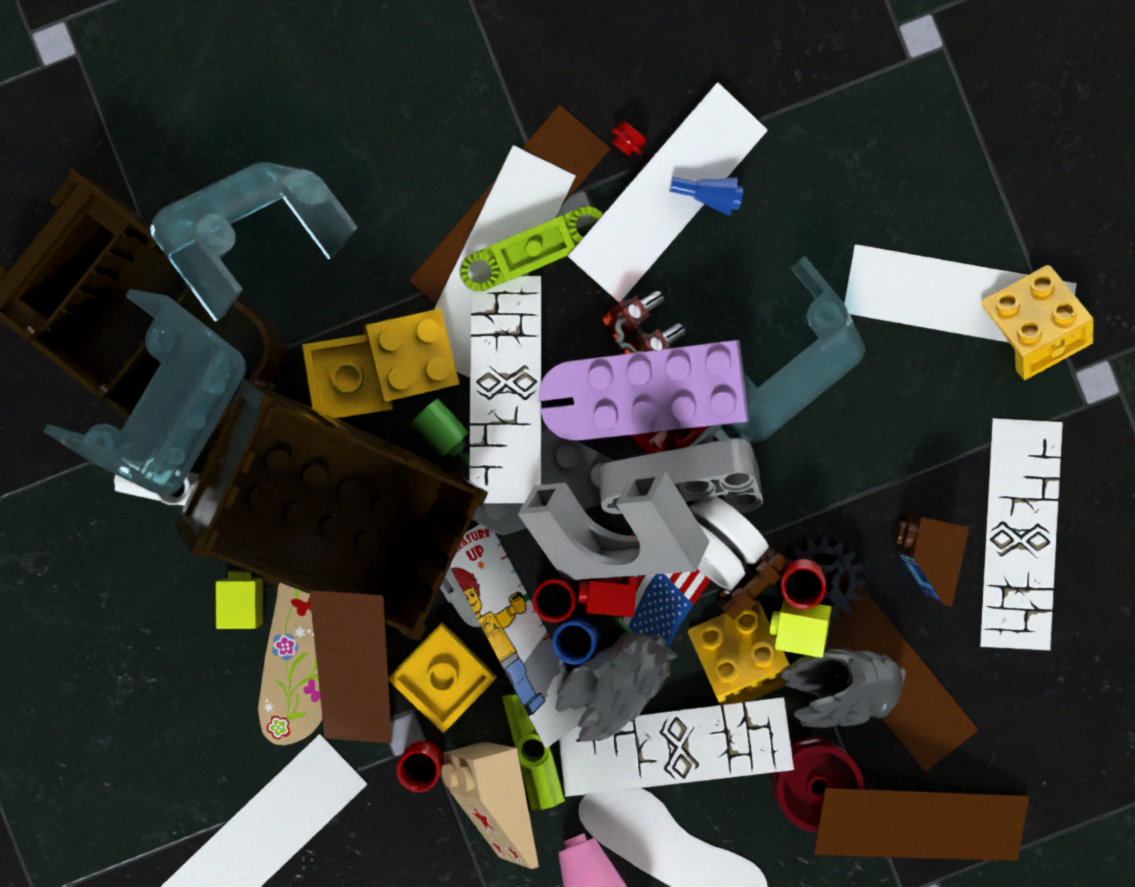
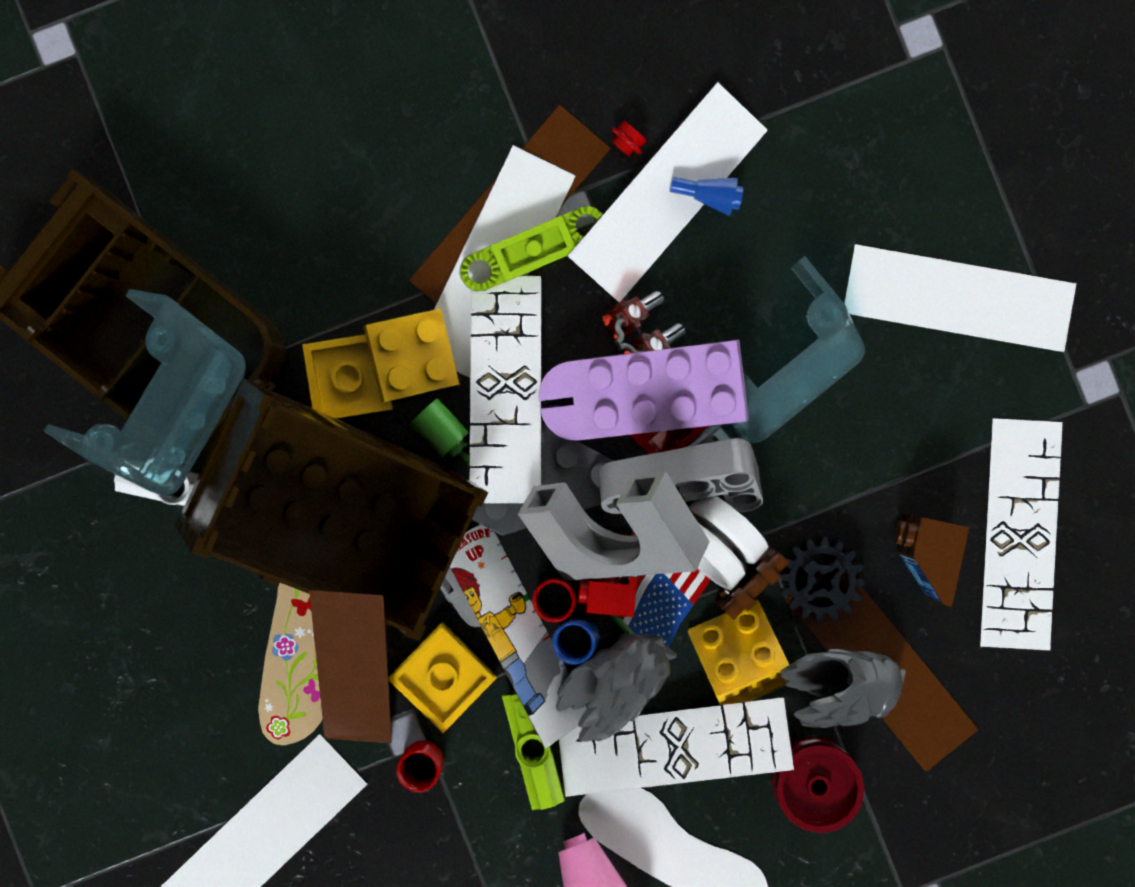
clear light blue windscreen [150,162,358,322] -> none
neon yellow brick [216,571,263,629] -> none
tan slope [442,742,539,869] -> none
neon yellow brick [770,599,832,658] -> none
red piece [781,559,826,610] -> none
reddish brown sticker [814,788,1029,861] -> none
yellow bracket [982,265,1094,381] -> none

